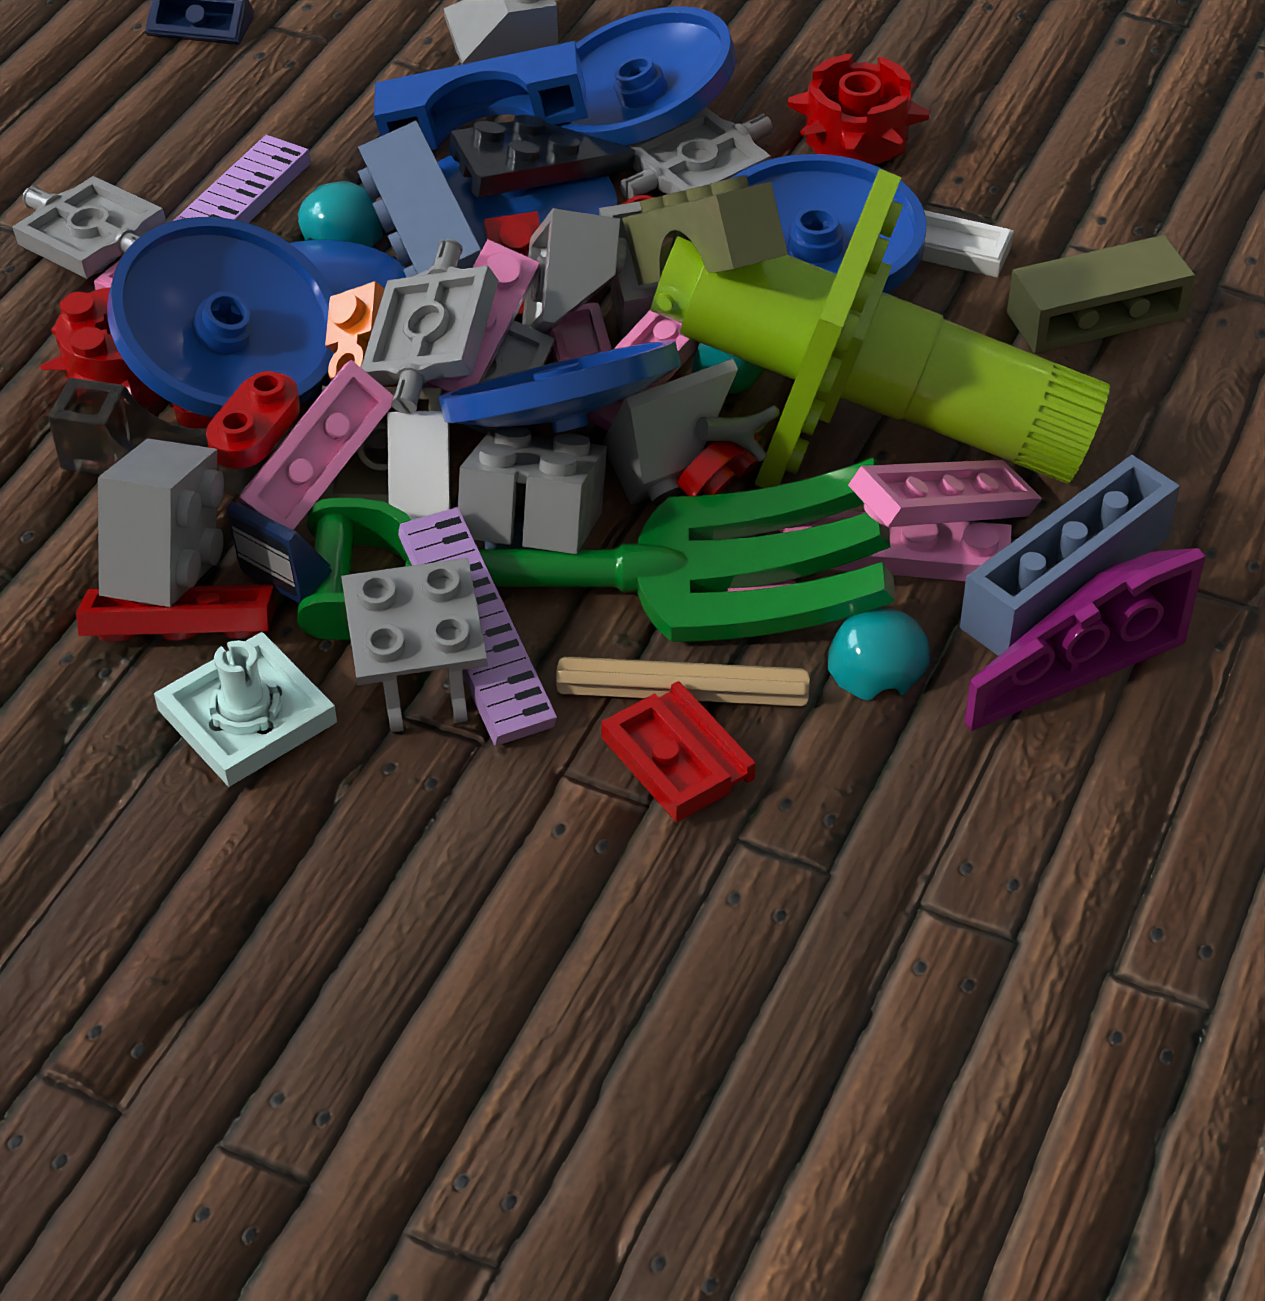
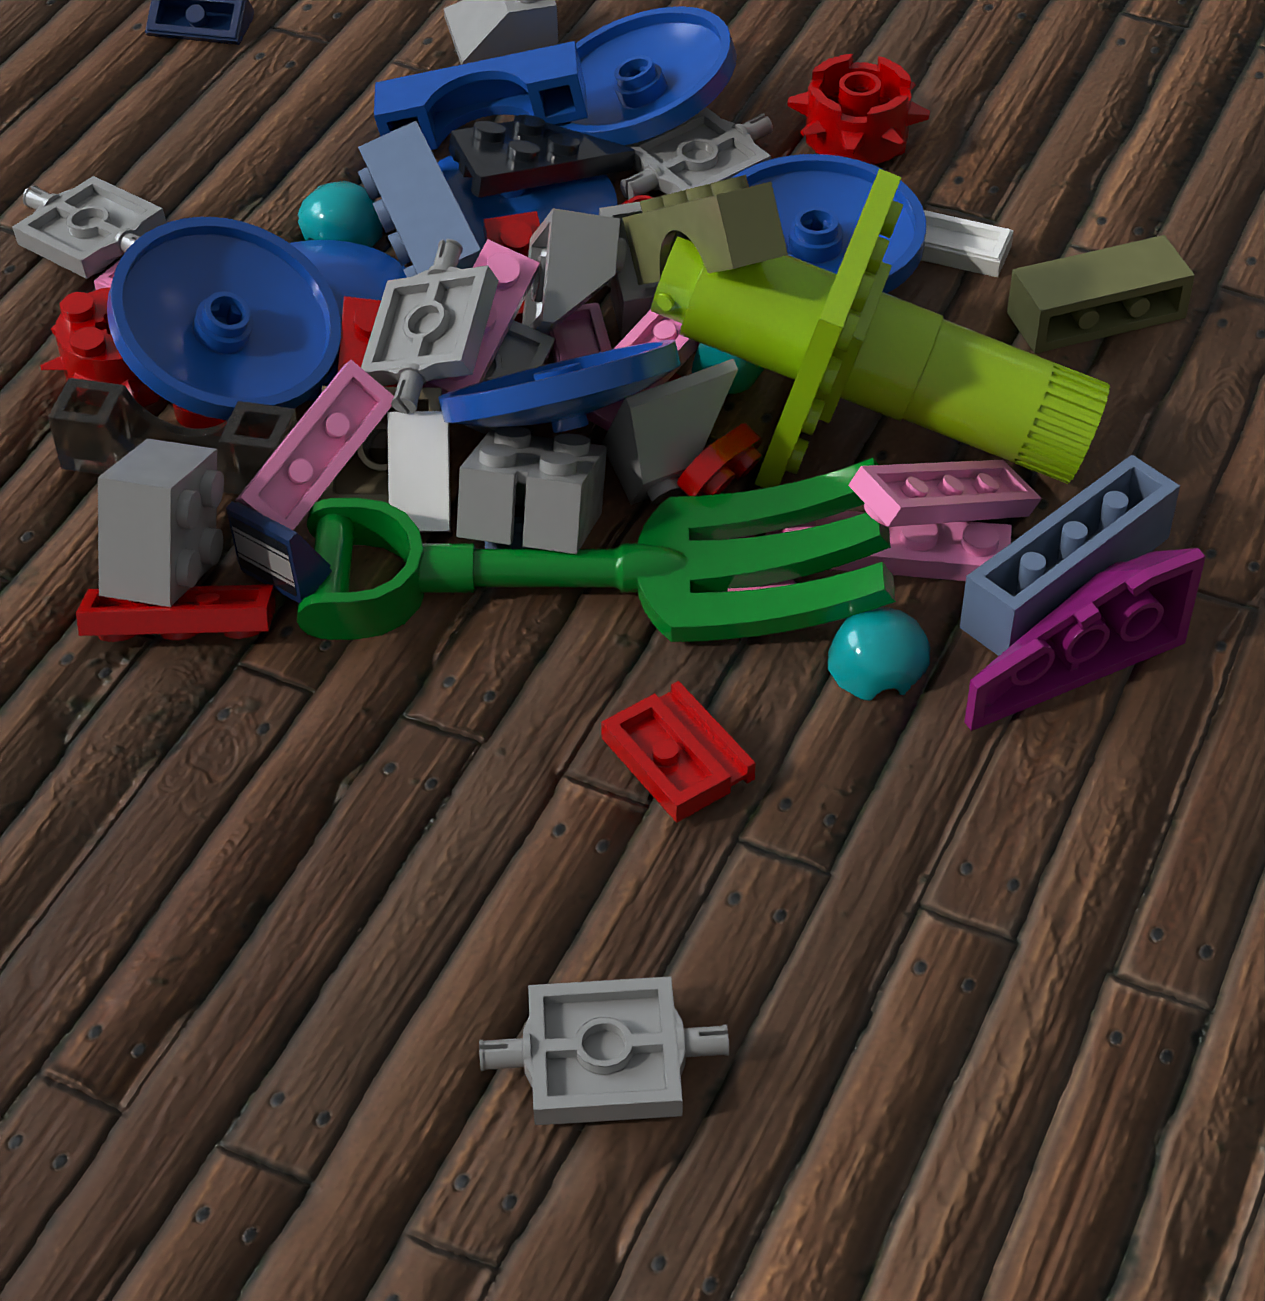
light aqua plate [154,632,337,787] -> none
lavender tile [173,135,310,223] -> none
red plate [206,371,300,469] -> none
plate [325,281,385,380] -> none
light grey plate [341,558,488,733] -> none
lavender tile [398,507,557,746] -> none
tan axle [556,656,810,707] -> none
dark grey bar [695,406,780,462] -> none
none -> light grey plate [479,976,729,1125]

